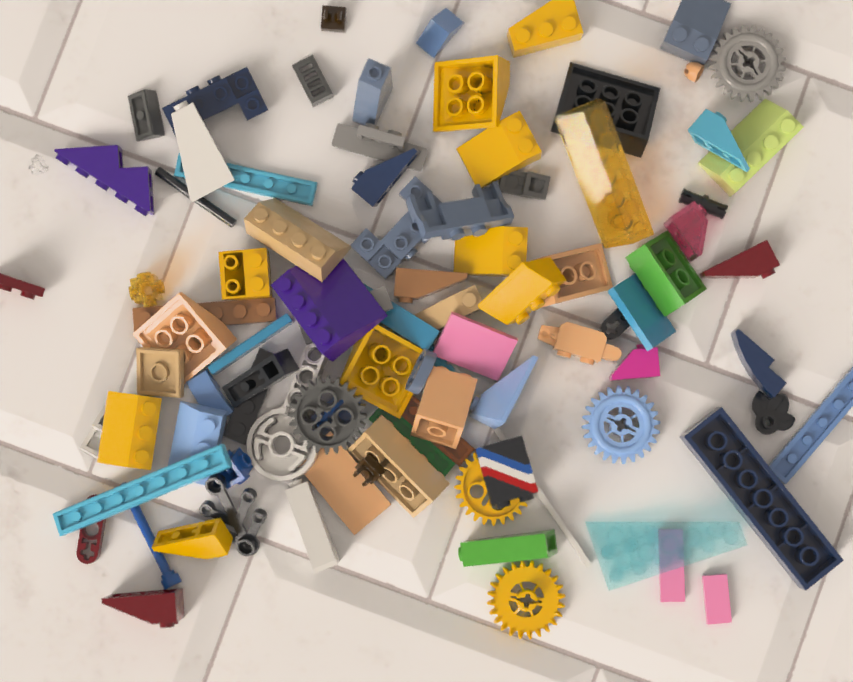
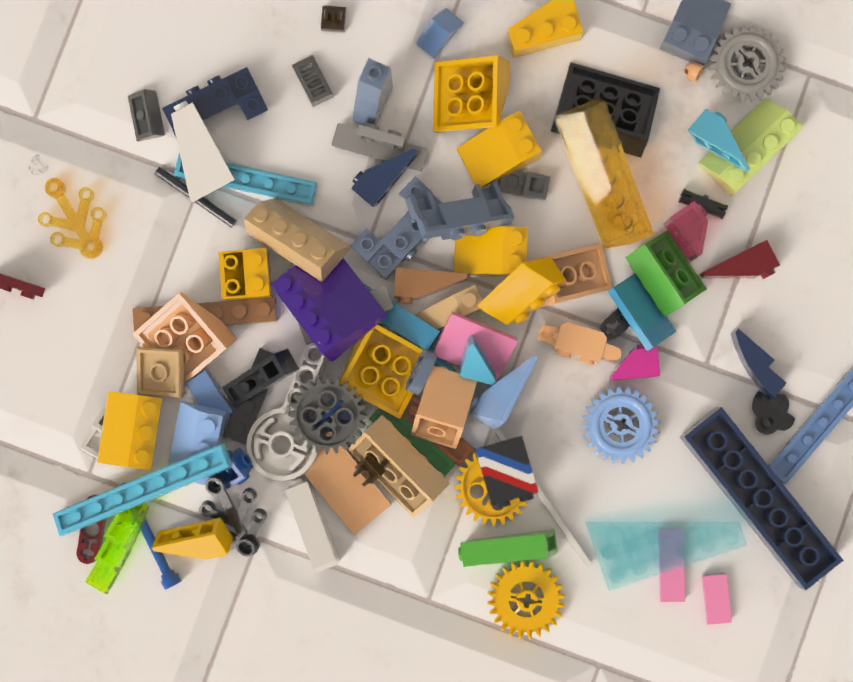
dark purple slope [54,145,154,216] -> none
dark red slope [101,588,185,628] -> none
clear yellow brick [129,272,165,308] -> none
dark azure tile [208,314,294,376] -> none
none -> clear yellow plant [38,178,107,259]
none -> clear neon green slope [85,503,150,594]
none -> medium azure slope [459,335,497,385]

